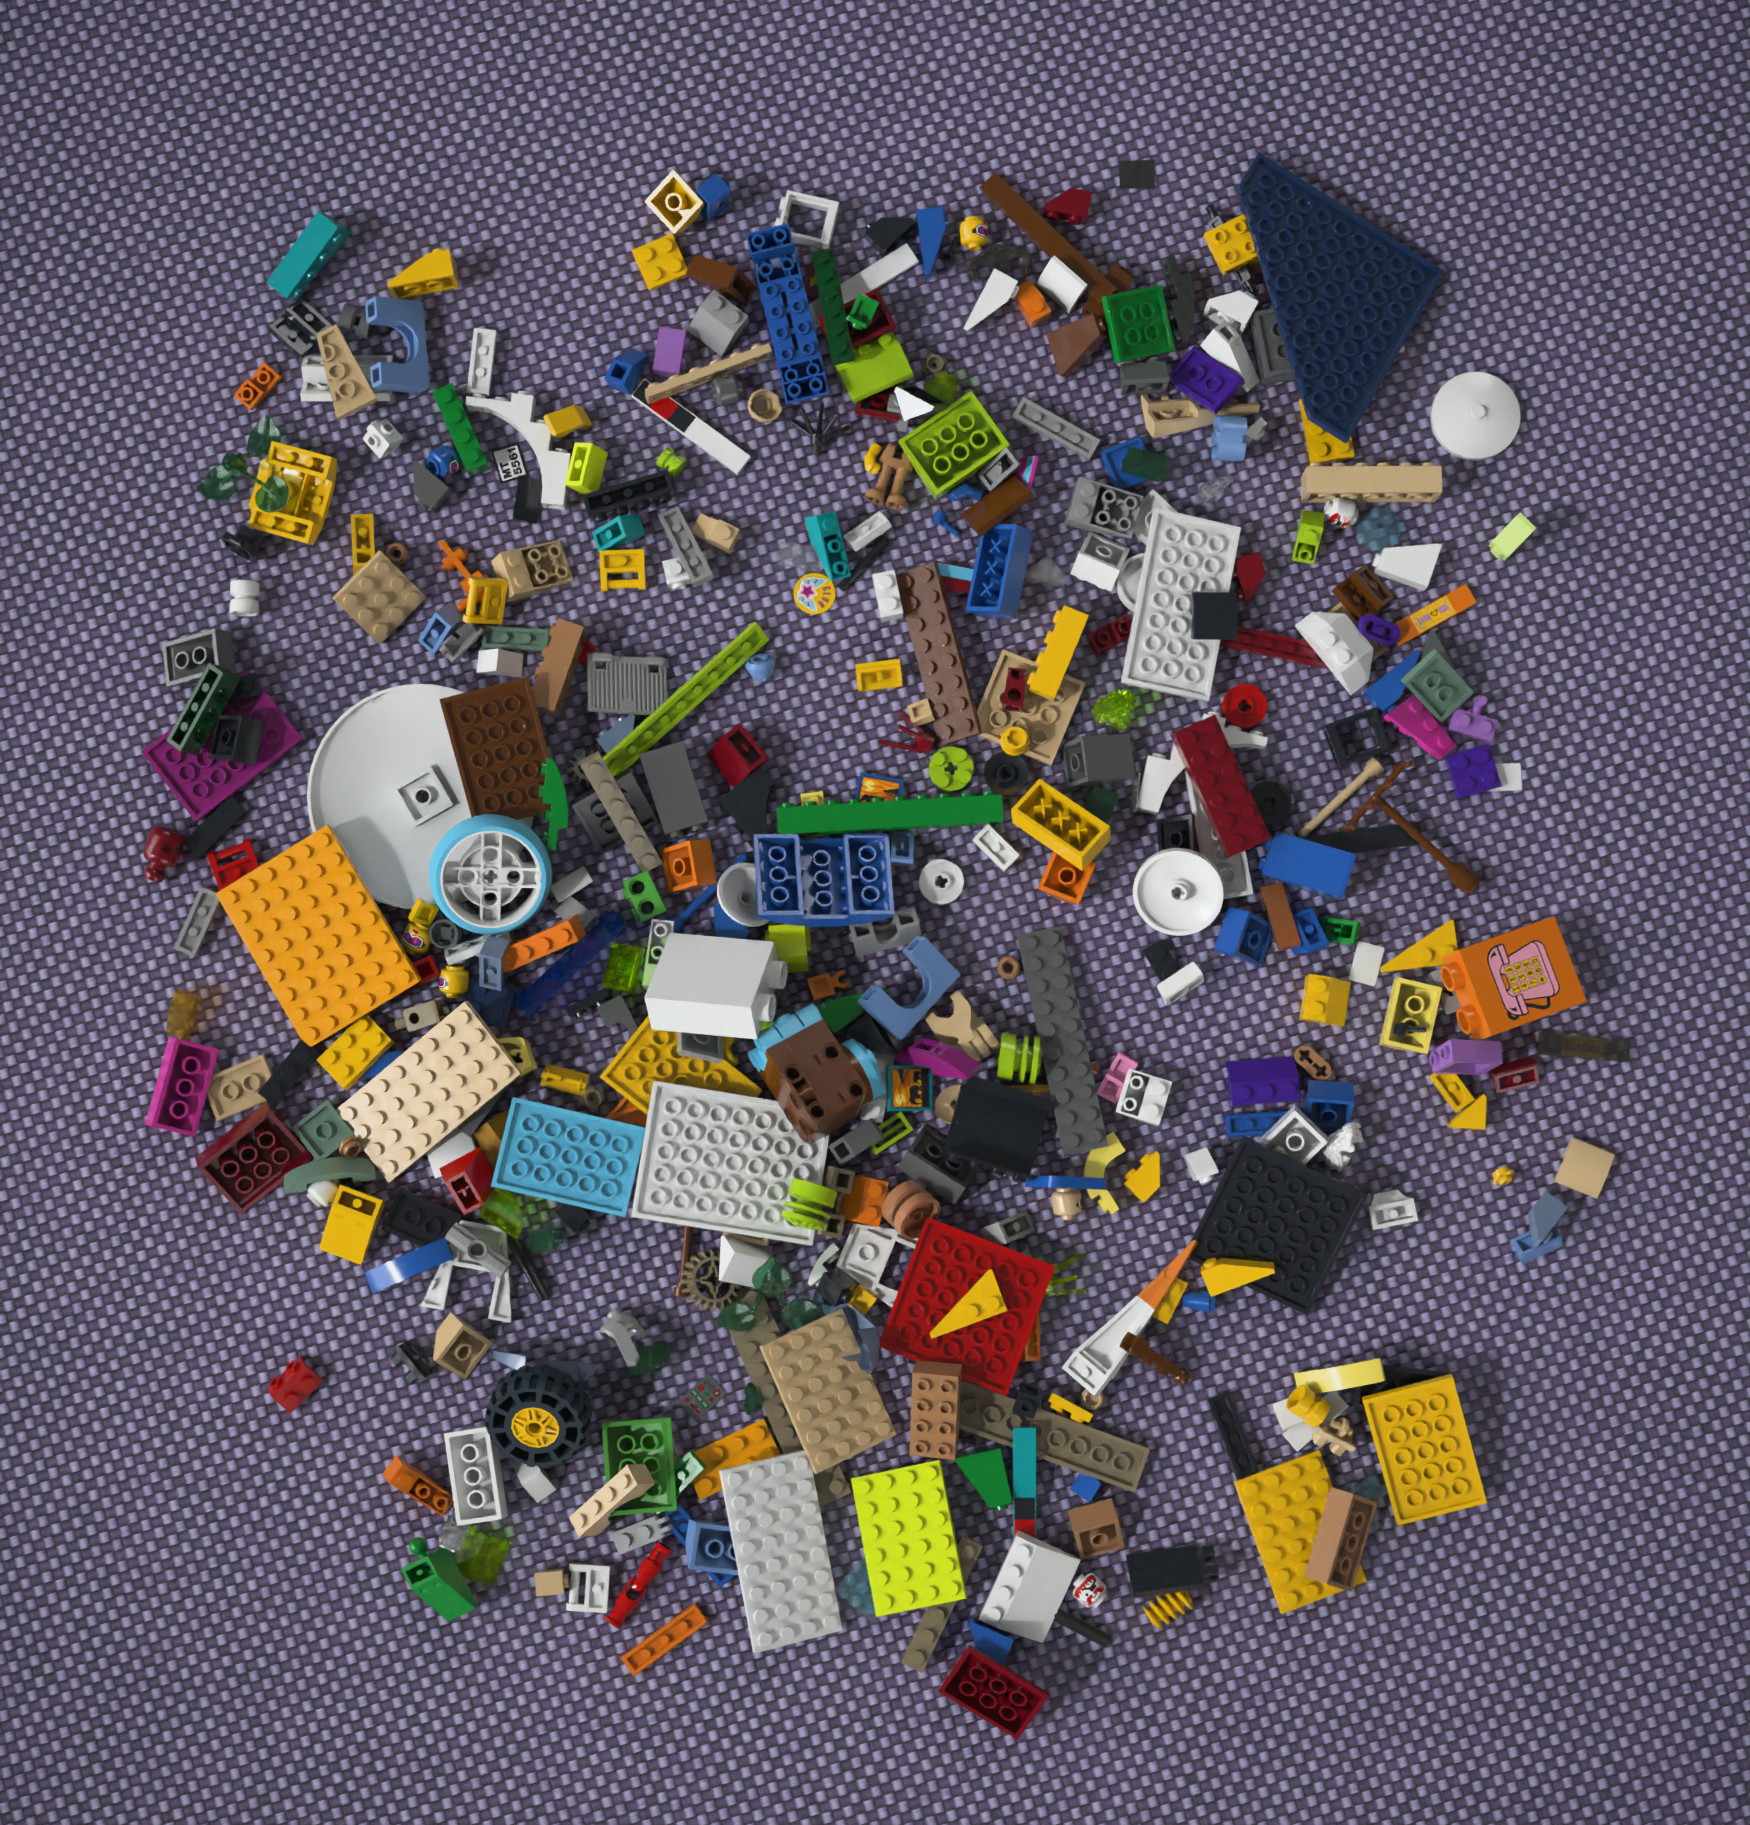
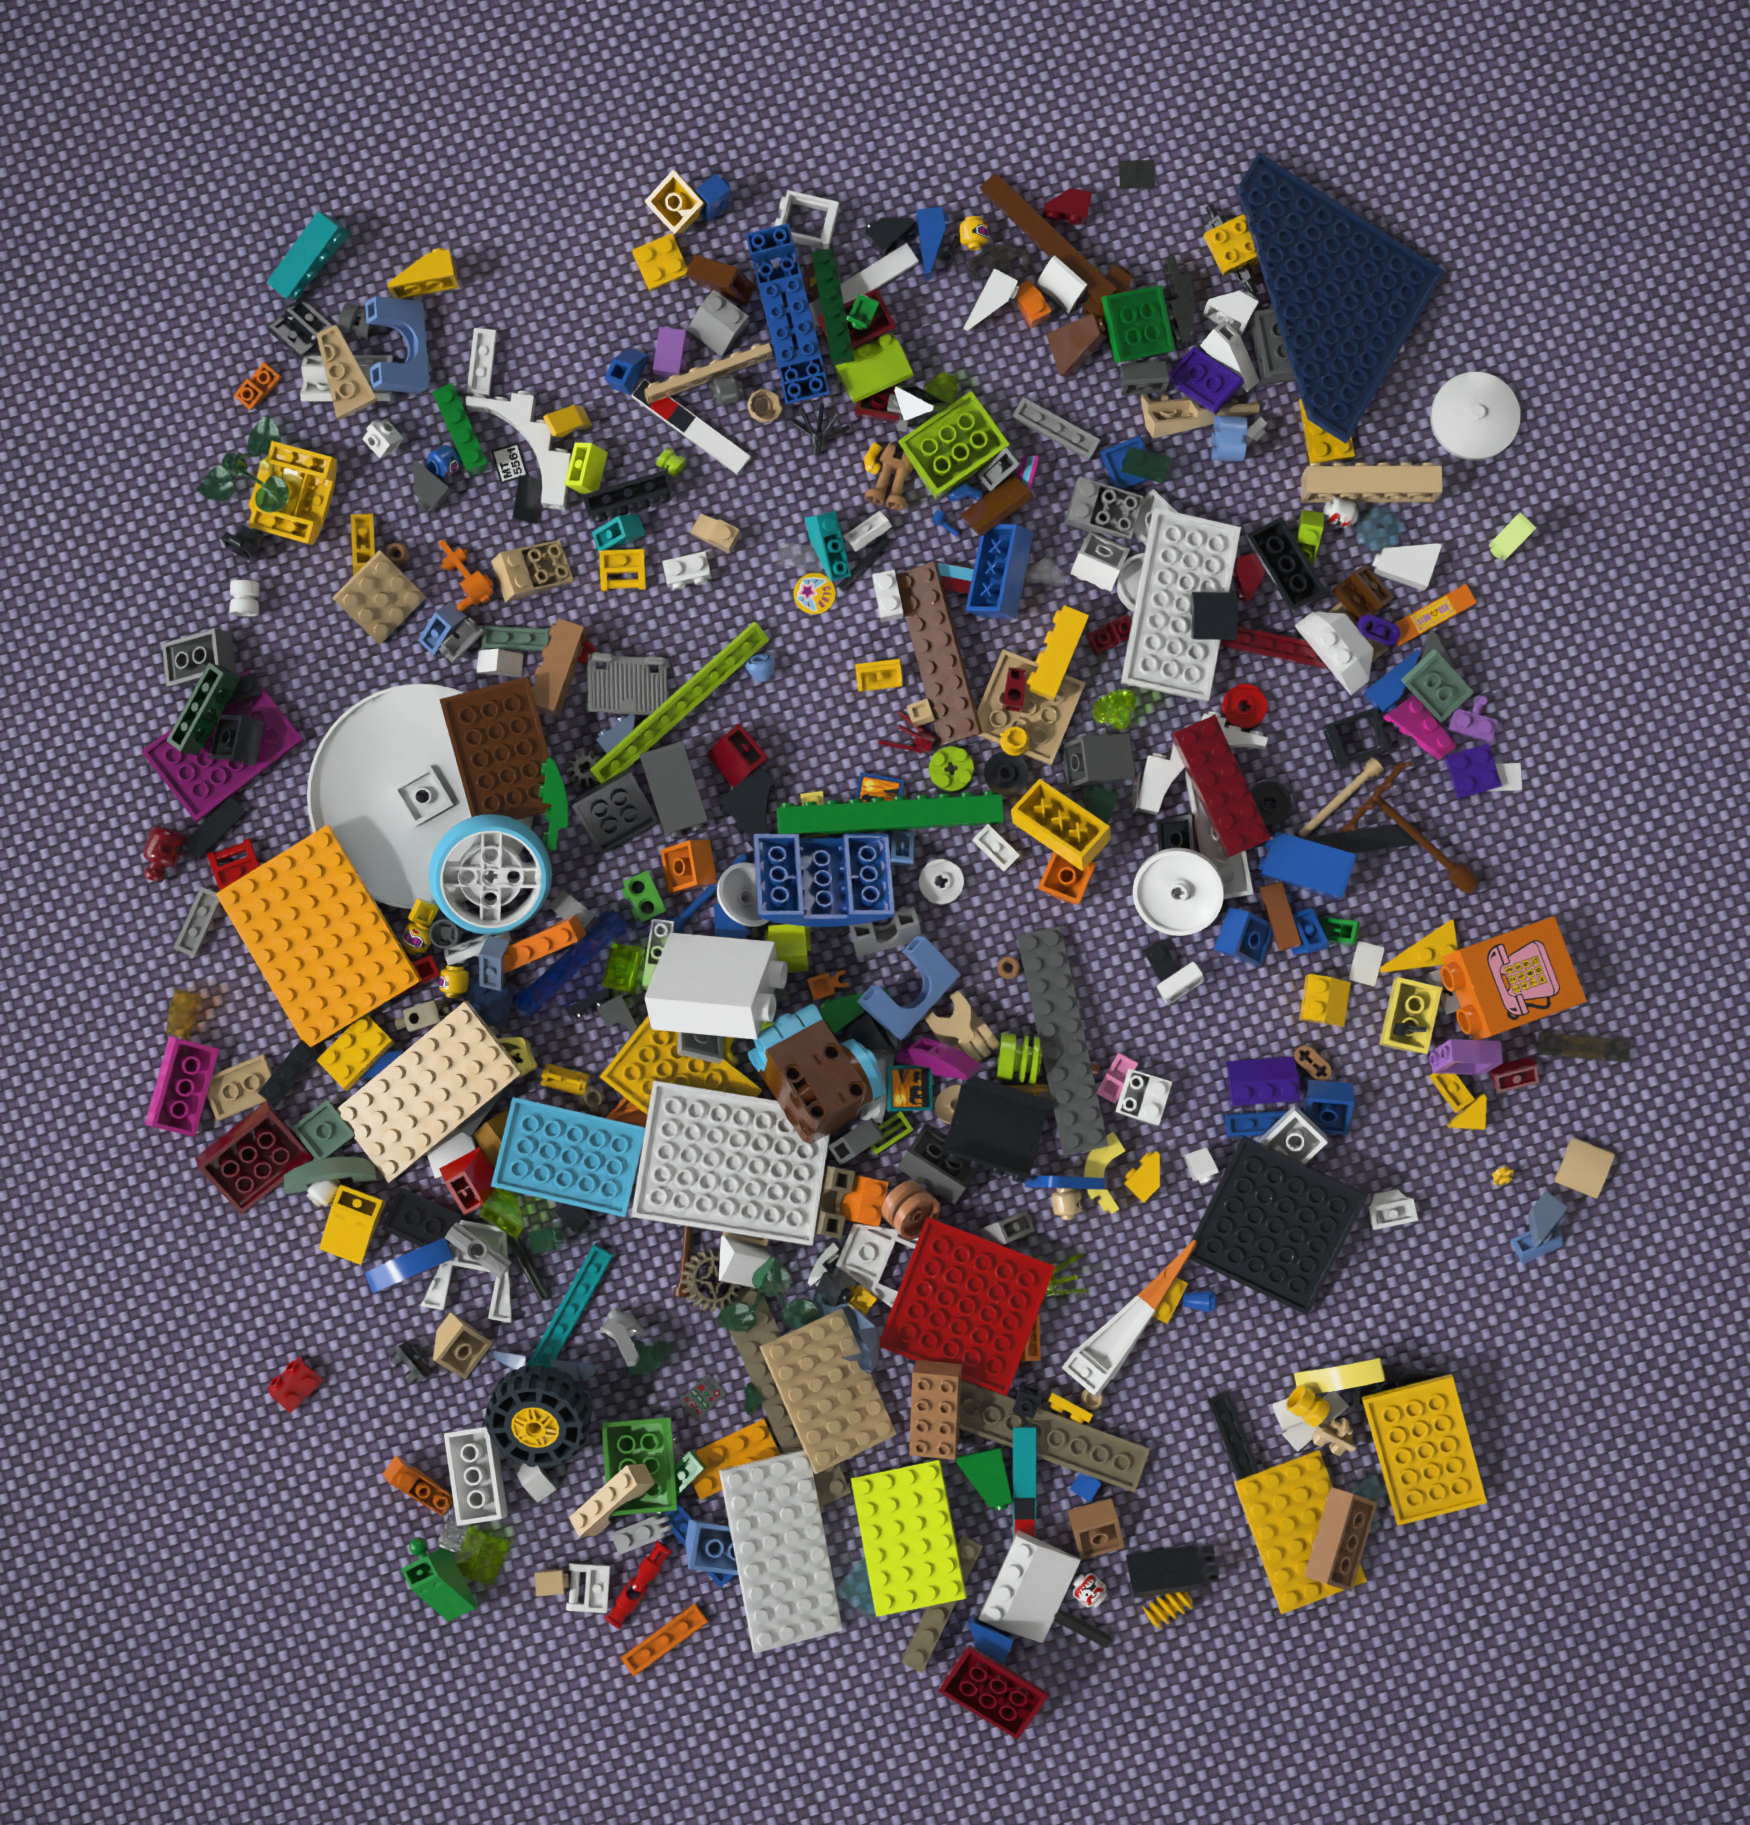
medium nougat plate [339,1136,361,1158] -> none
yellow plate [462,576,508,624] -> none
white sticker [550,866,593,903] -> none
dark tan plate [579,751,662,872] -> none
light grey plate [658,506,714,587] -> none
lime wheel [781,1179,838,1231] -> none
dark tan plate [922,353,947,378] -> none
yellow wing [930,1269,1007,1339] -> none
reddish brown plate [1120,1332,1190,1385] -> none
clear plant [1196,474,1234,505] -> none
yellow slope [1201,1258,1275,1297] -> none
white hair [1322,1122,1363,1172] -> none
none -> teal tile [527,1244,614,1368]
none -> black slope [1245,517,1328,612]

